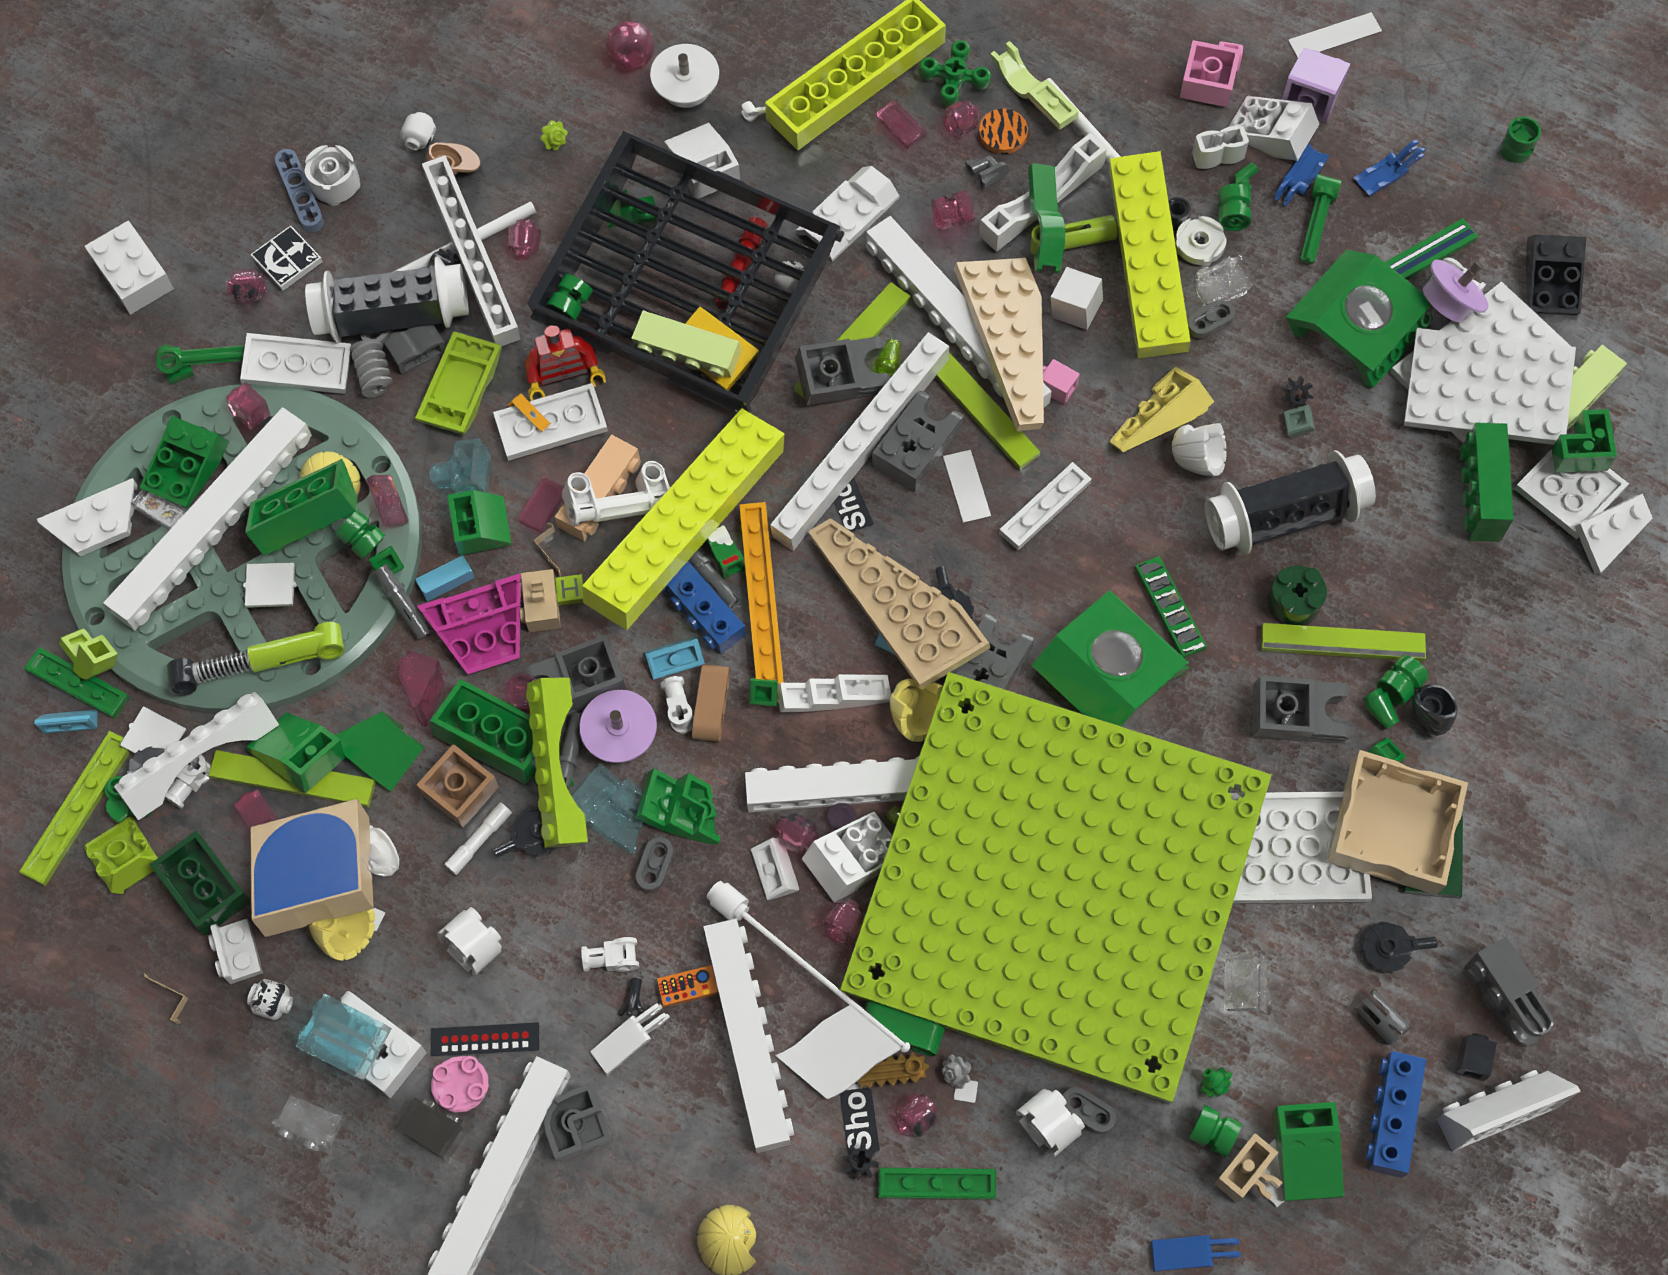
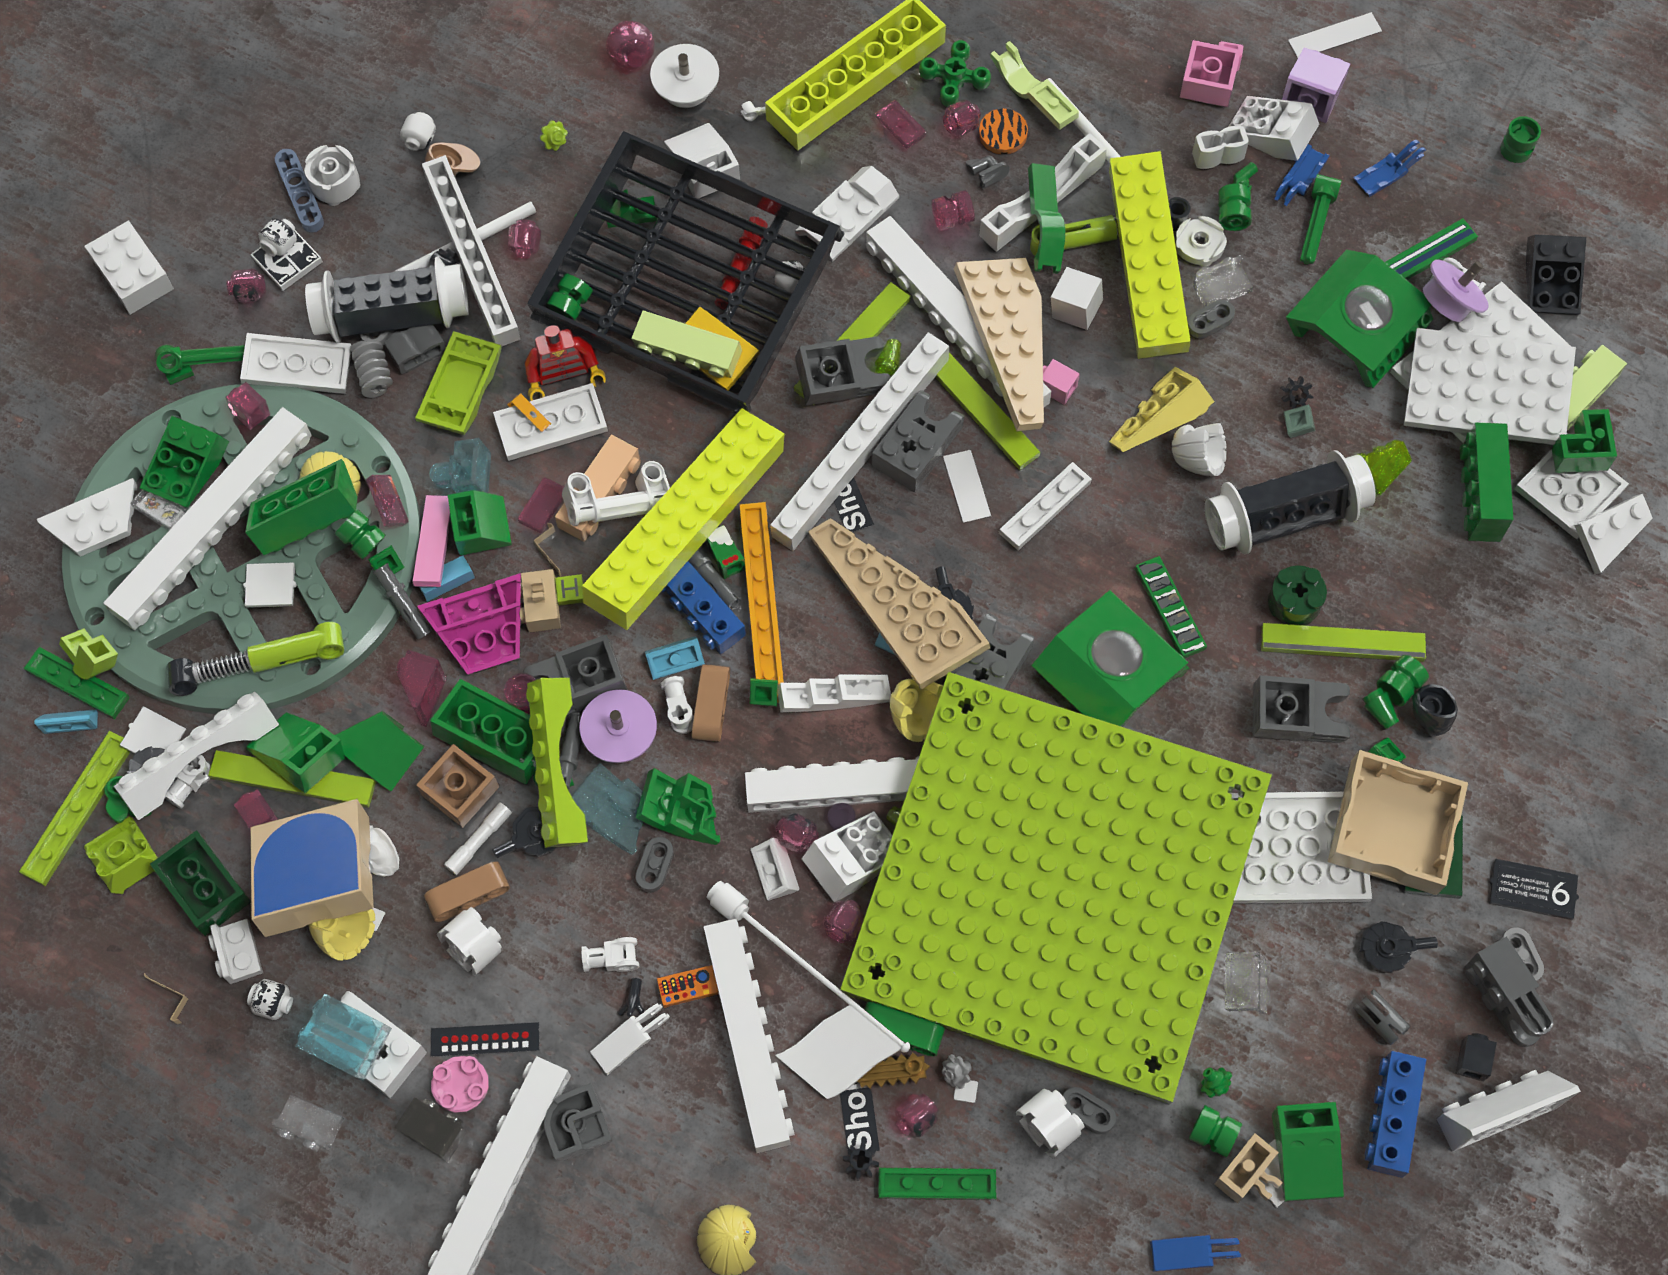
none -> white head [258,218,297,256]
none -> bright pink tile [413,495,451,587]
none -> medium nougat beam [424,862,510,922]
none -> clear neon green wing [1358,440,1412,495]
none -> piece [1489,859,1579,920]
none -> light grey plate [1501,928,1544,981]

